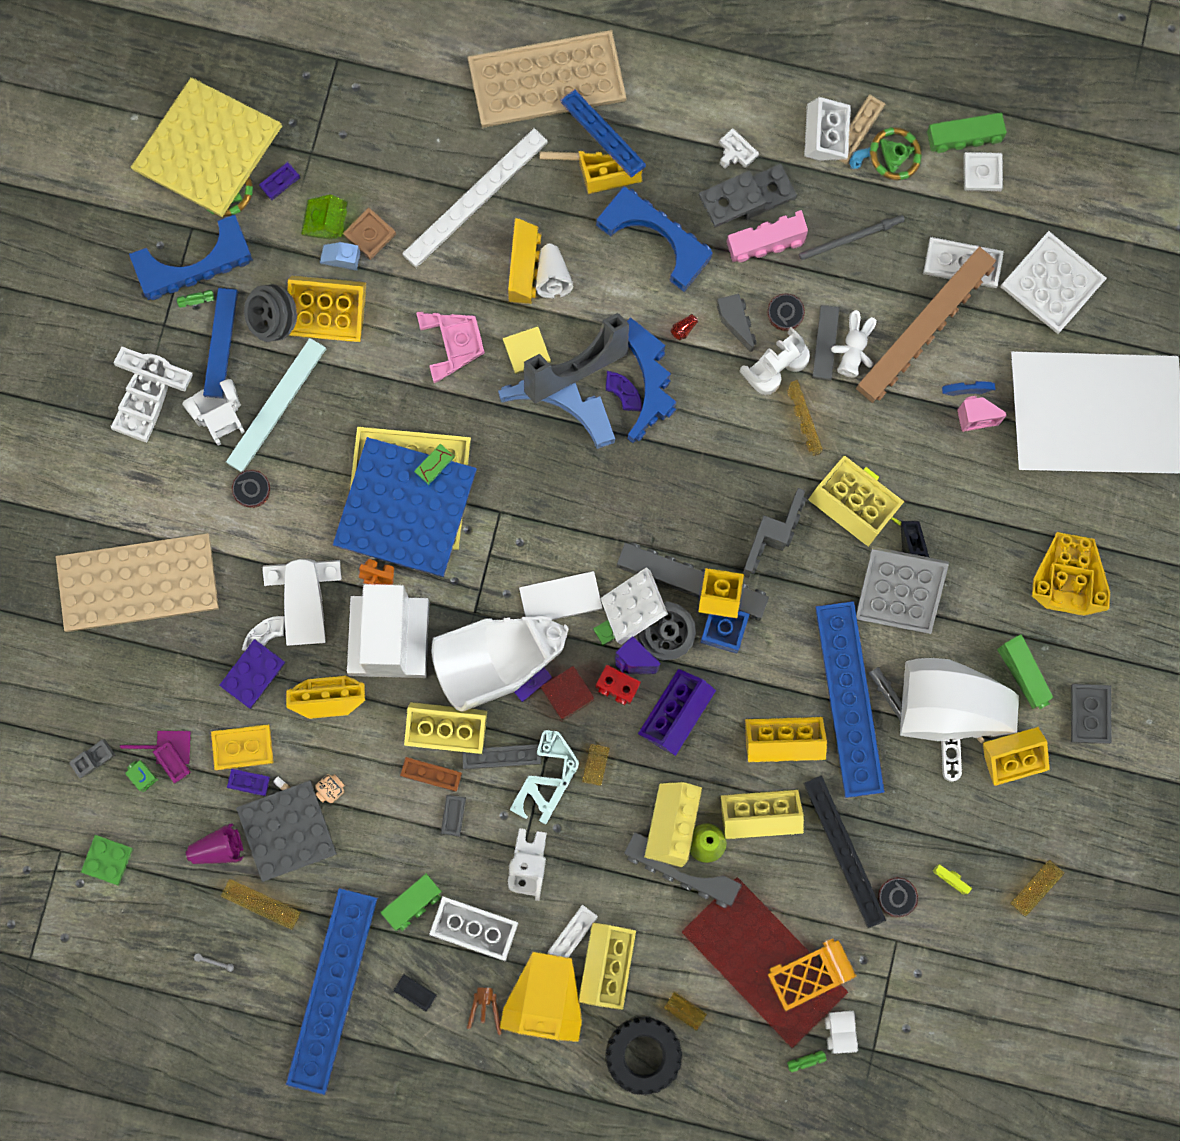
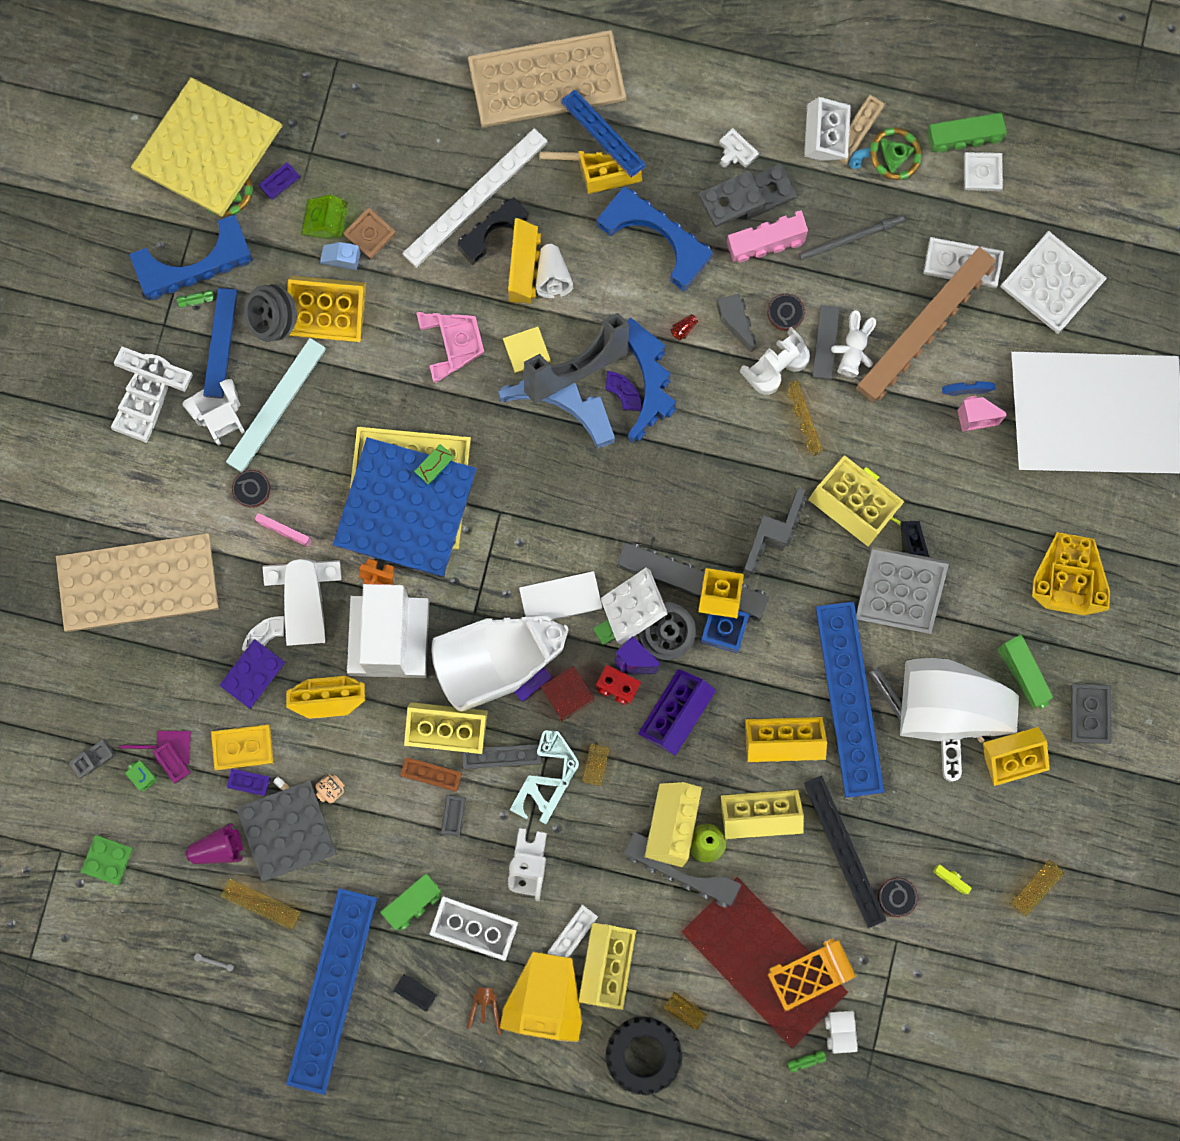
none -> bright pink tile [255,513,311,547]
none -> black arch [457,197,529,266]

